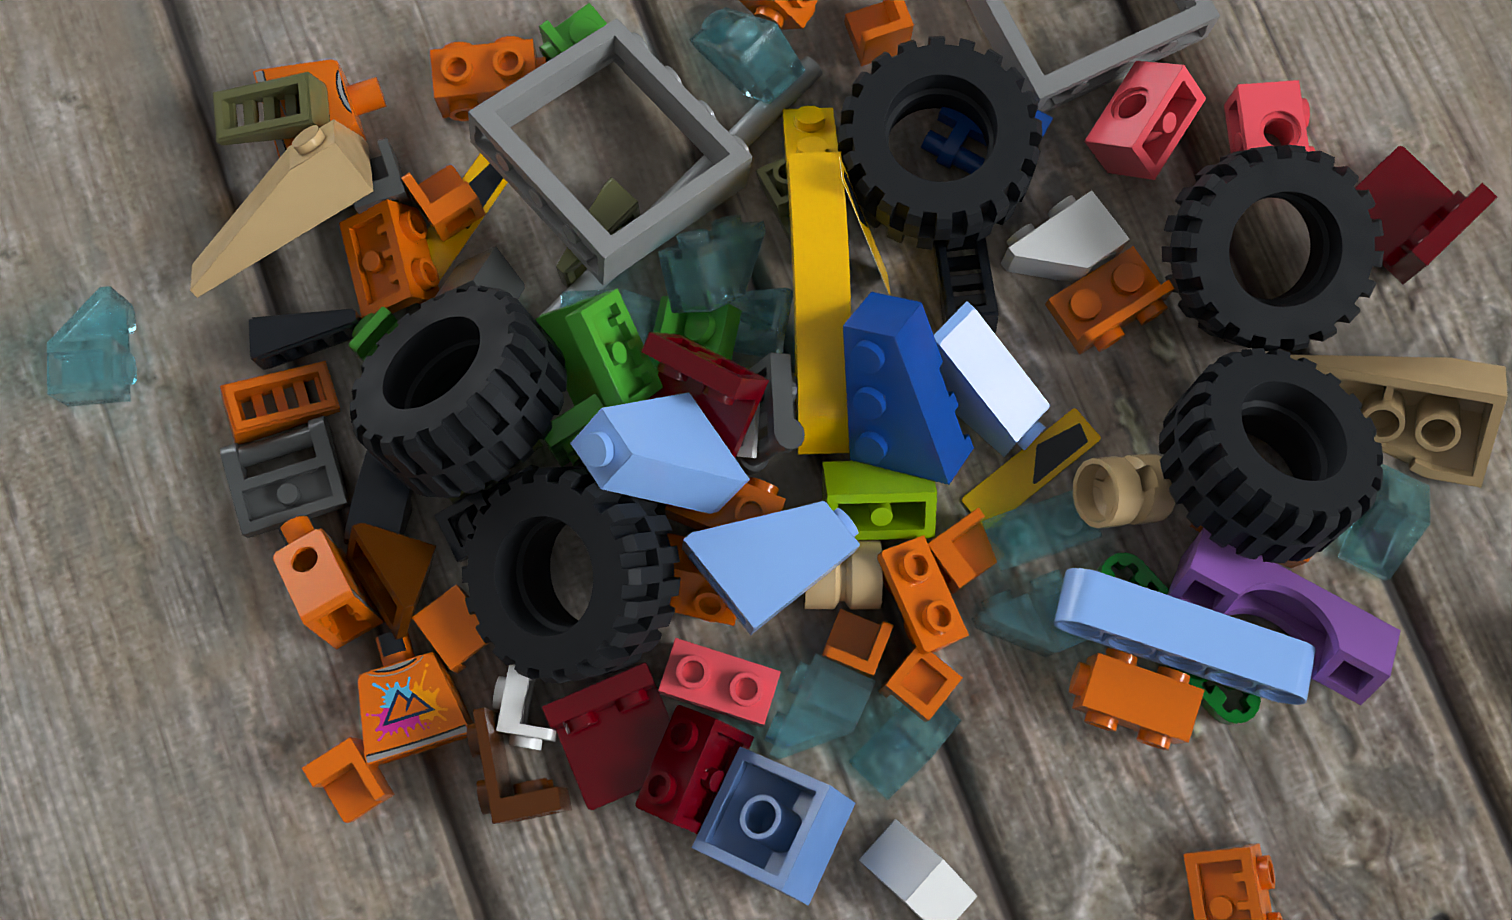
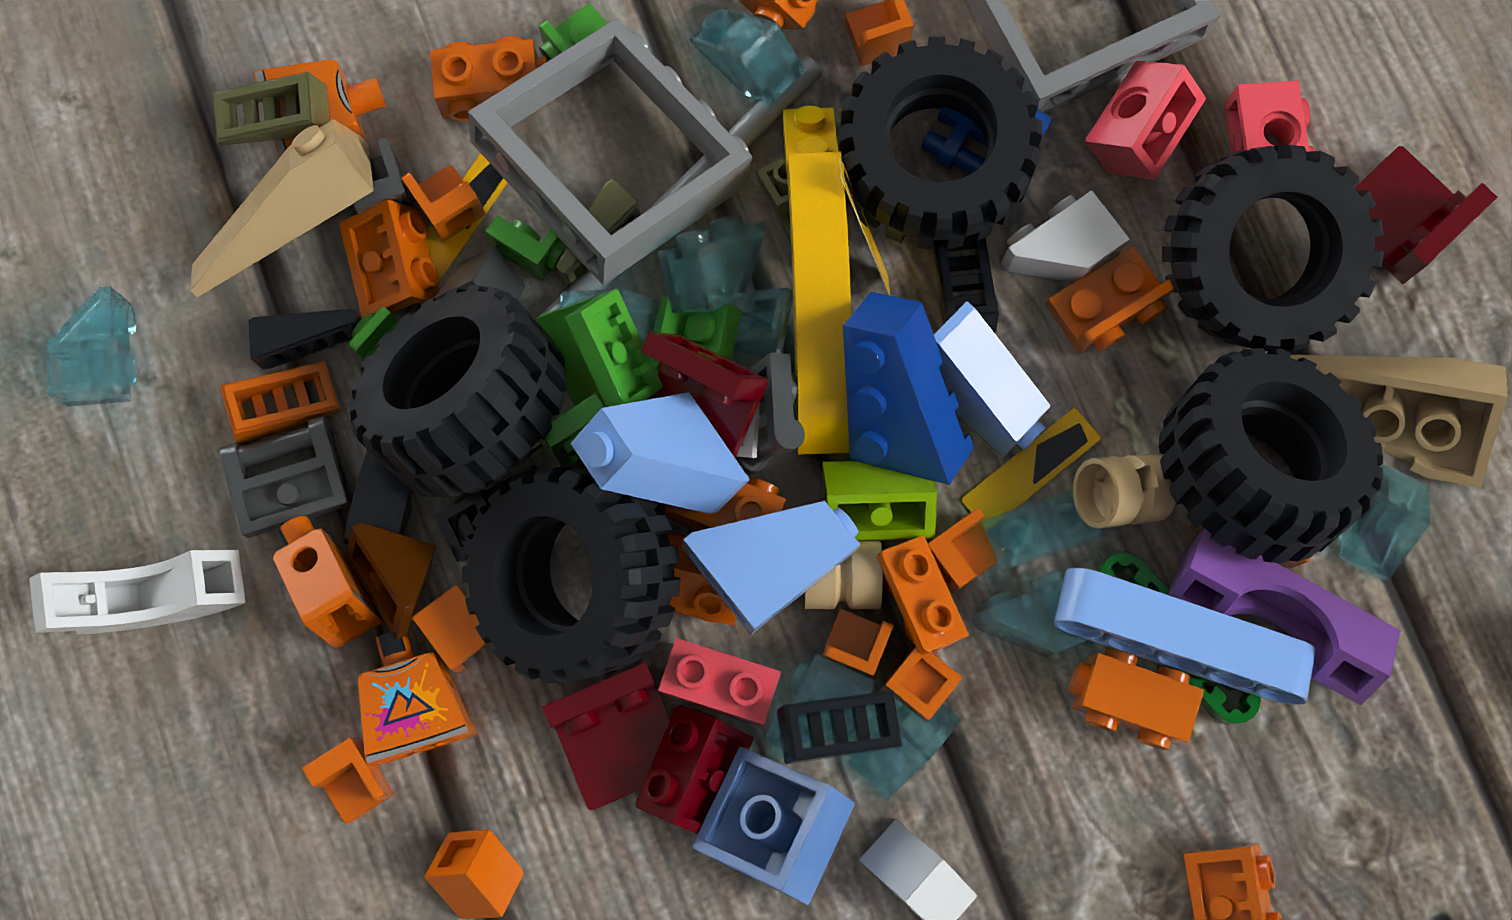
reddish brown bracket [467,707,572,824] -> none
white bracket [492,665,557,750] -> none
none -> white arch [29,550,246,635]
none -> orange panel [424,829,523,919]
none -> bright green bracket [485,215,567,281]
none -> black slope [777,690,902,765]

